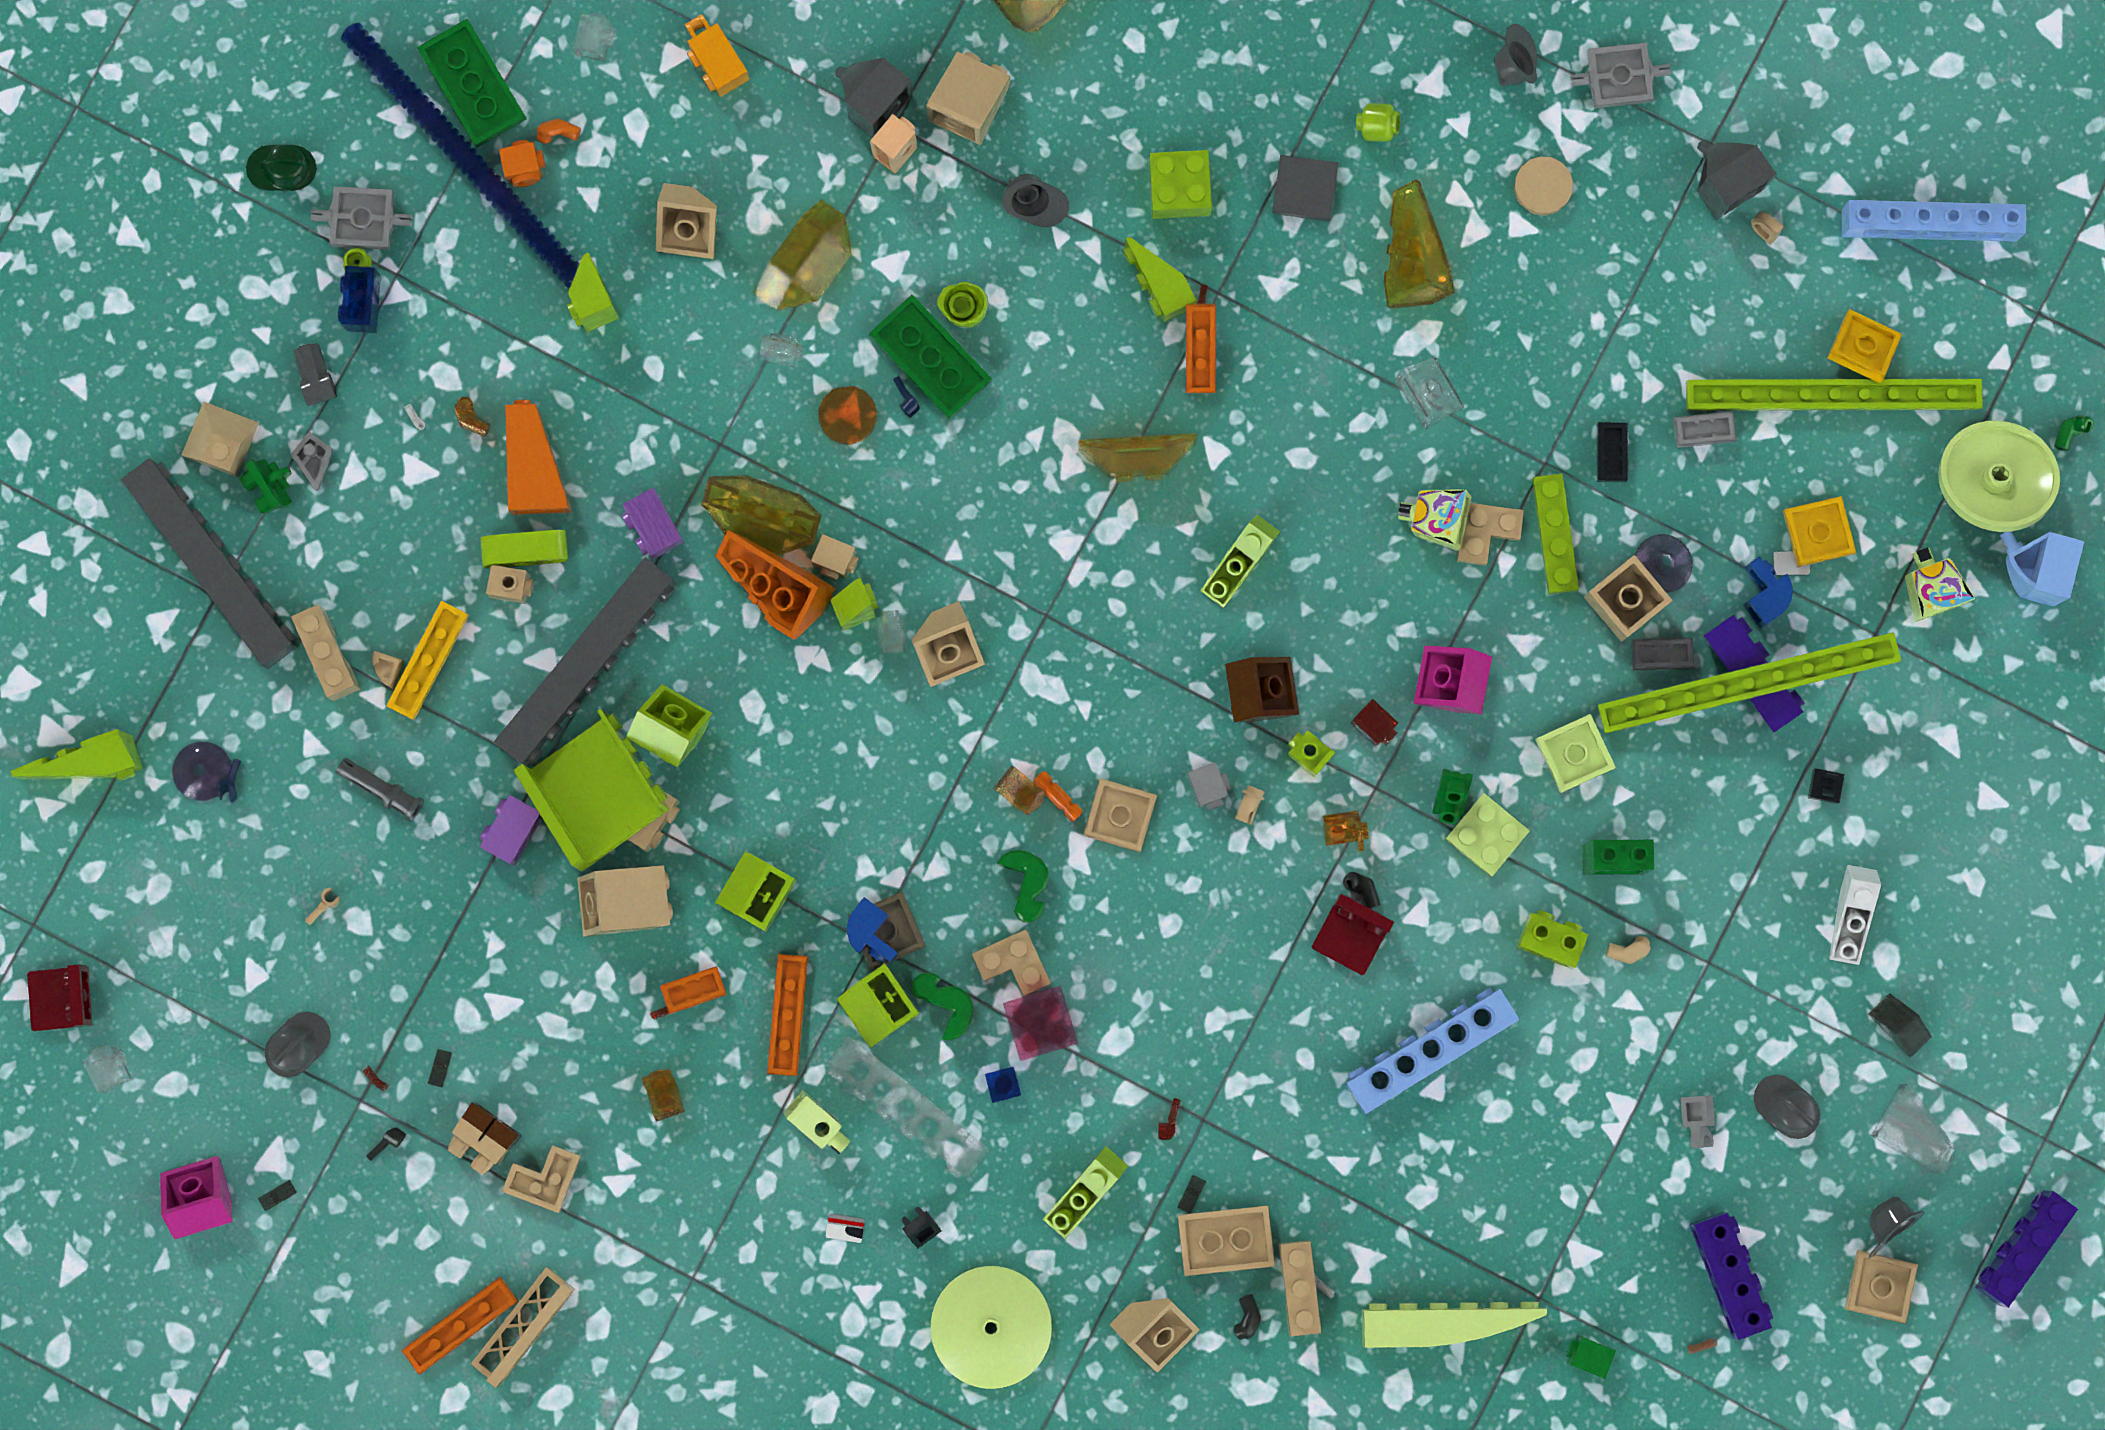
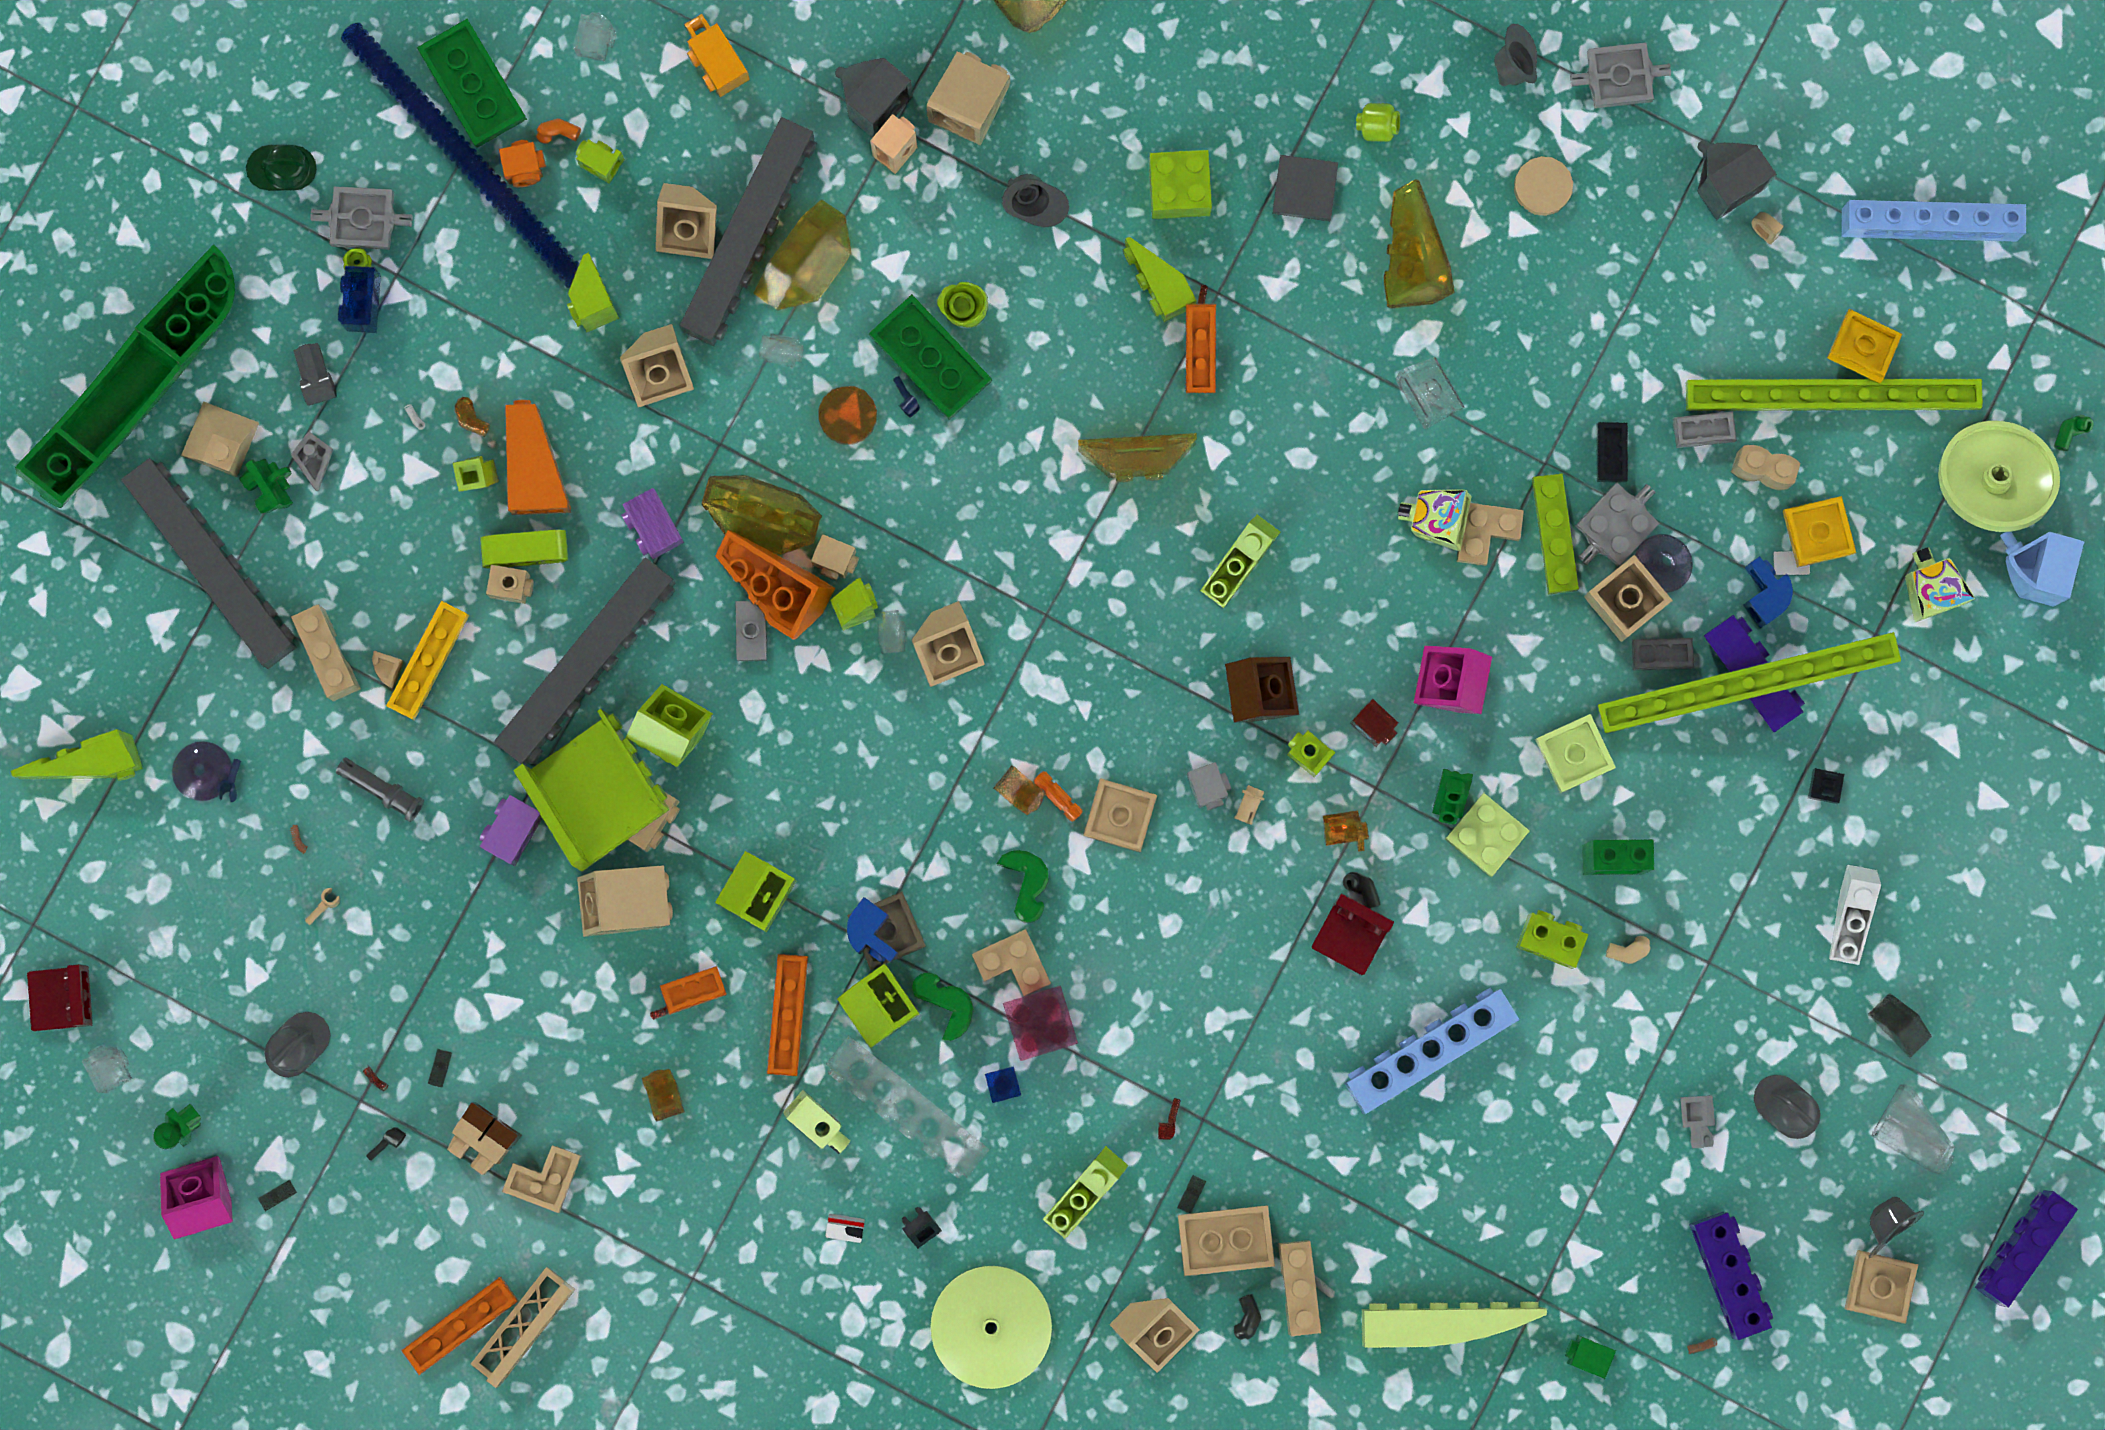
none -> green slope [15,244,235,508]
none -> green hips [153,1104,201,1150]
none -> nougat leg [290,825,307,854]
none -> lime brick [452,456,499,492]
none -> lime brick [576,139,625,184]
none -> tan slope [620,324,694,408]
none -> dark grey brick [679,117,817,346]
none -> light grey plate [735,601,767,661]
none -> light grey plate [1575,483,1660,567]
none -> tan brick [1731,445,1801,490]

